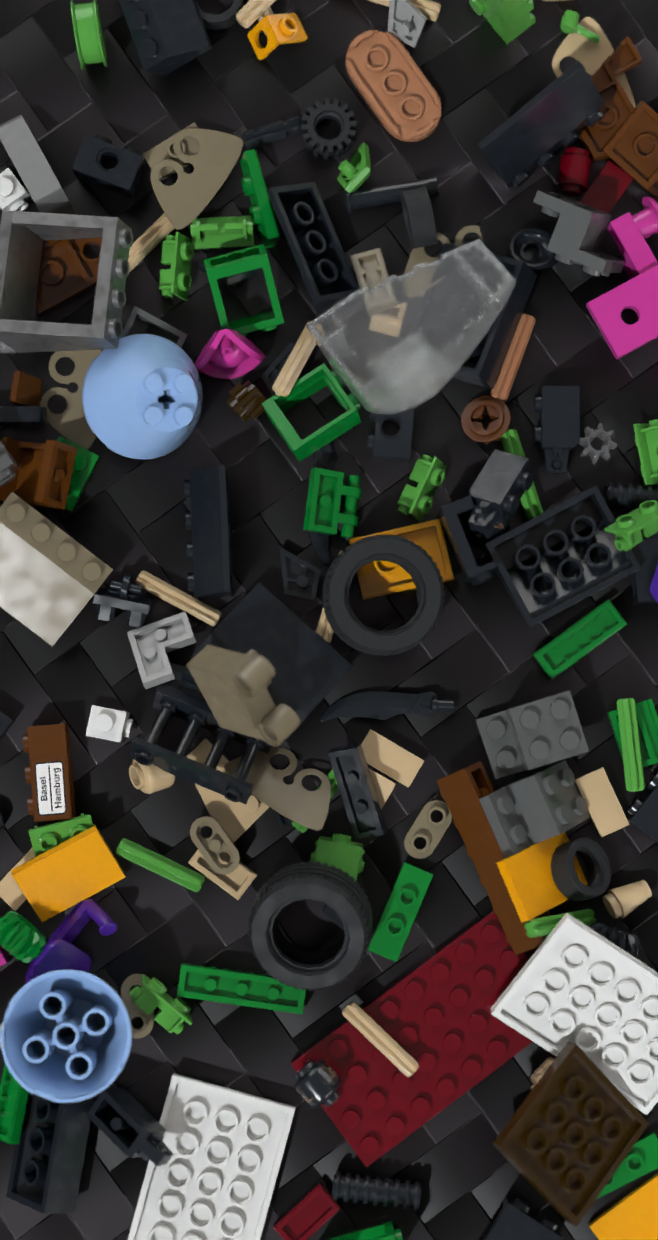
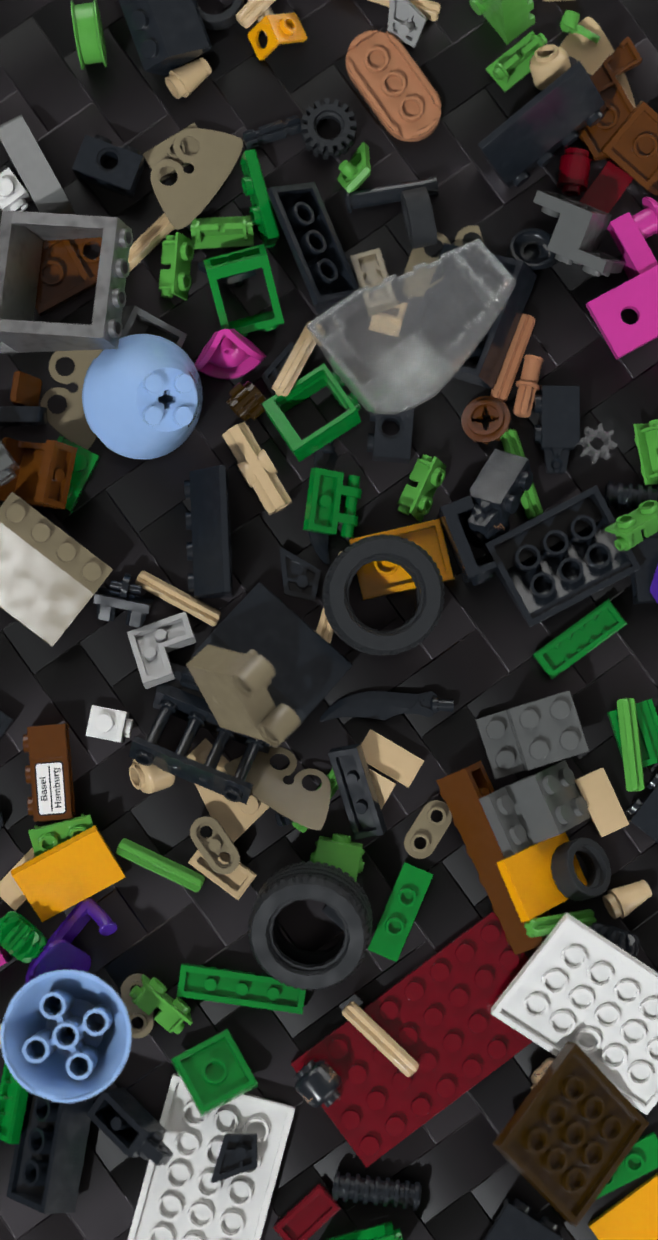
none -> tan cone [165,57,212,99]
none -> green plate [171,1029,258,1117]
none -> black piece [211,1134,258,1183]
none -> tan piece [222,421,292,516]
none -> bright green hinge [485,31,547,92]
none -> nougat axle [513,355,544,418]
none -> tan head [529,44,571,91]

